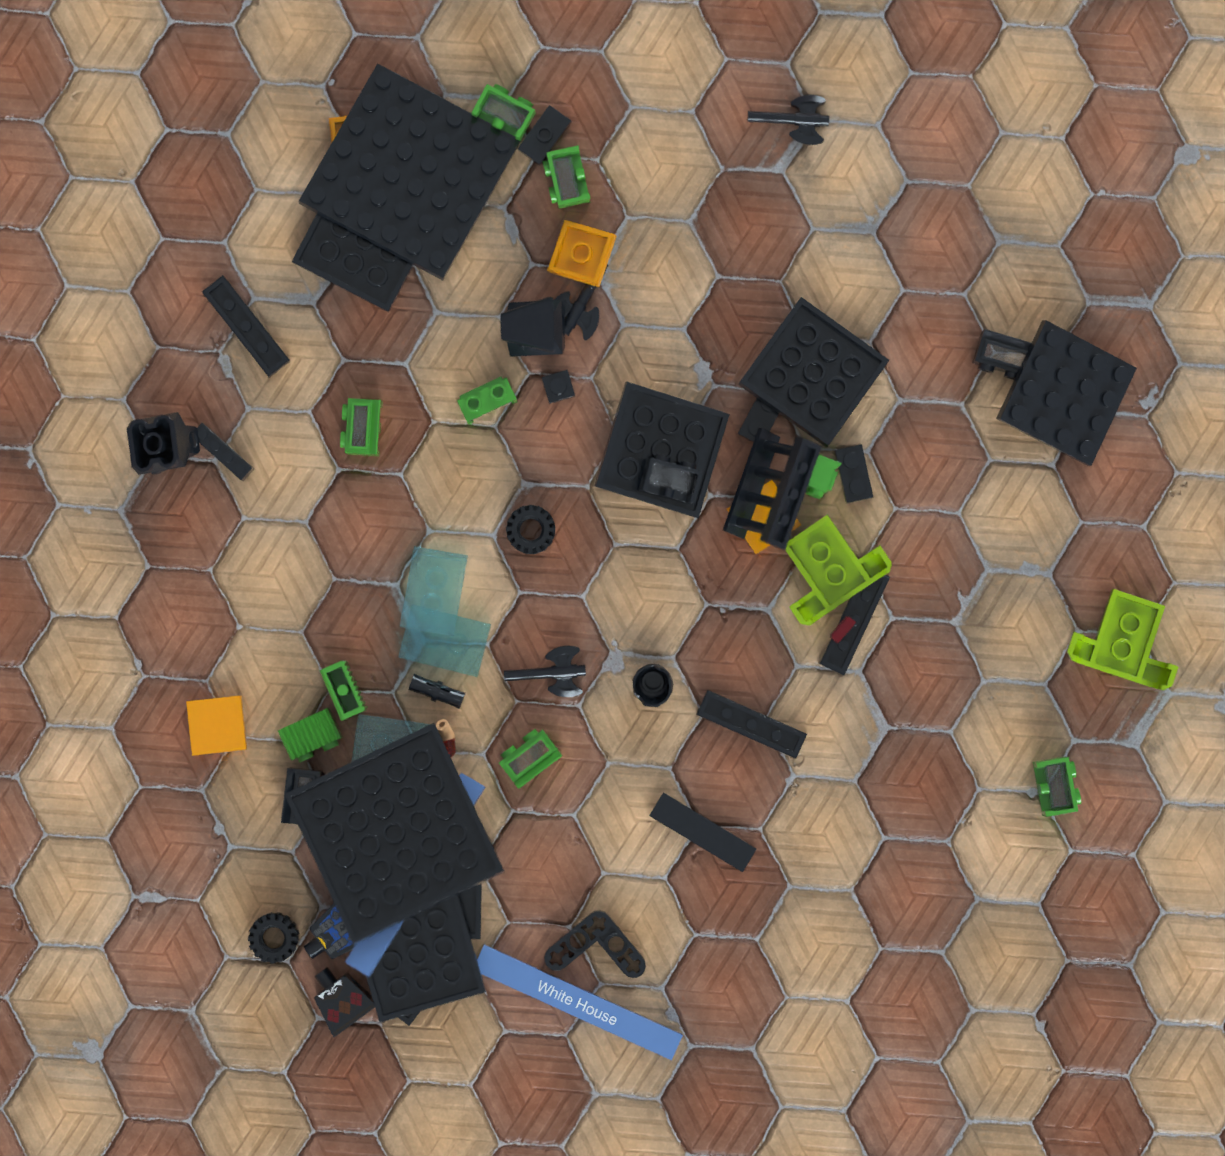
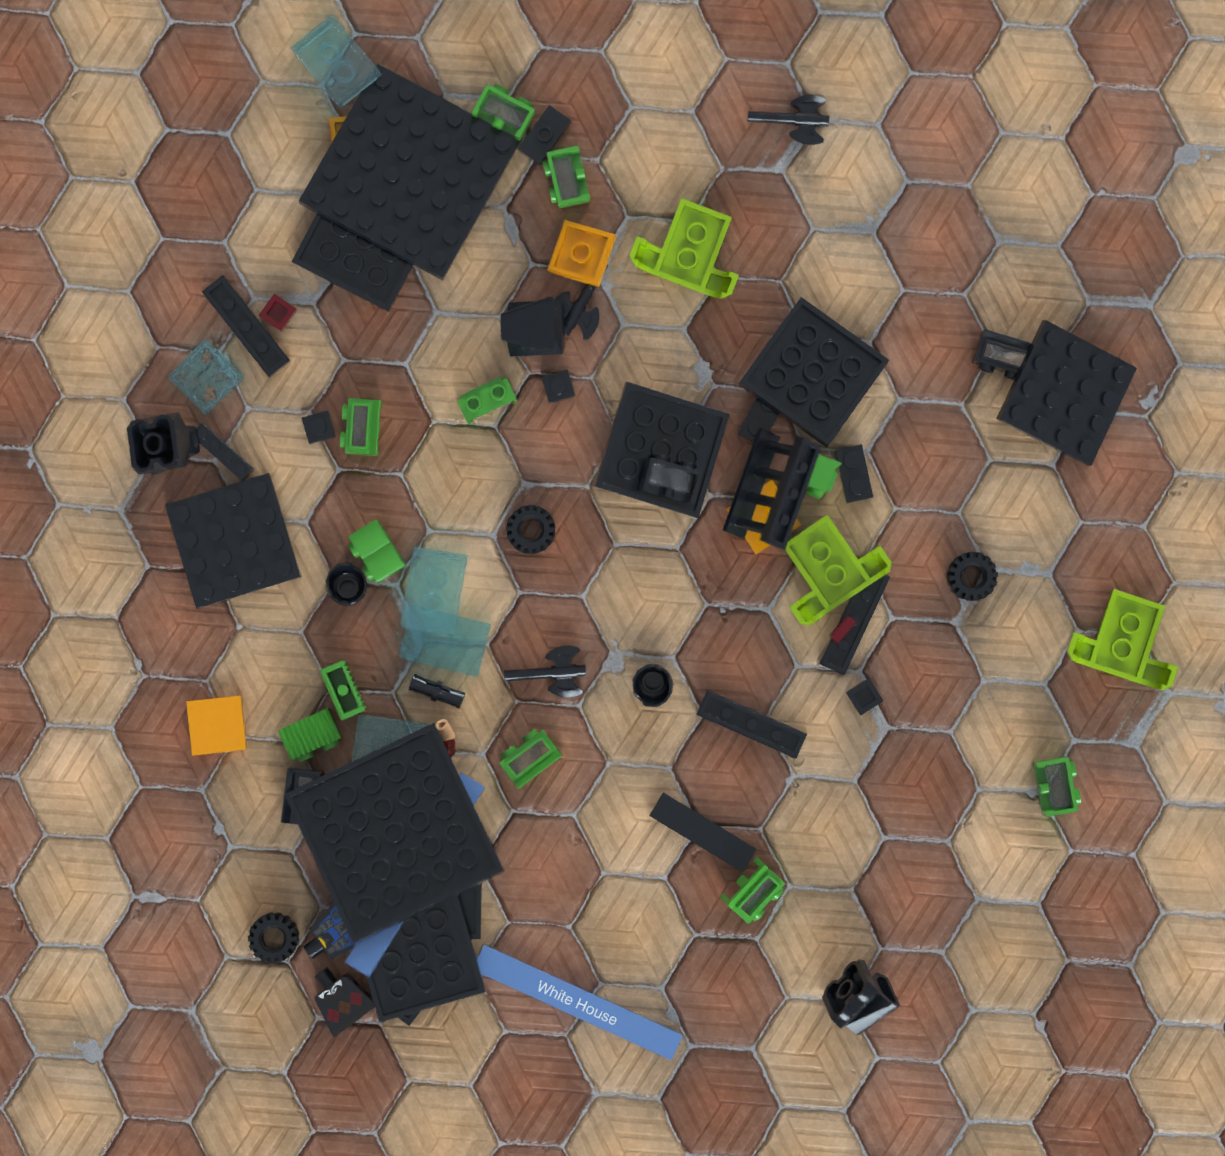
black beam [544,910,646,978] -> none
none -> black plate [165,473,302,609]
none -> clear light blue tile [167,339,245,416]
none -> dark red plate [259,293,297,332]
none -> clear light blue tile [290,15,382,109]
none -> black plate [302,410,336,445]
none -> black hair [326,563,368,606]
none -> bright green brick [348,519,406,583]
none -> lime piece [629,198,739,299]
none -> bright green window [720,857,785,924]
none -> black piece [822,959,900,1035]
none -> black plate [845,678,883,716]
none -> black tyre [947,552,998,601]

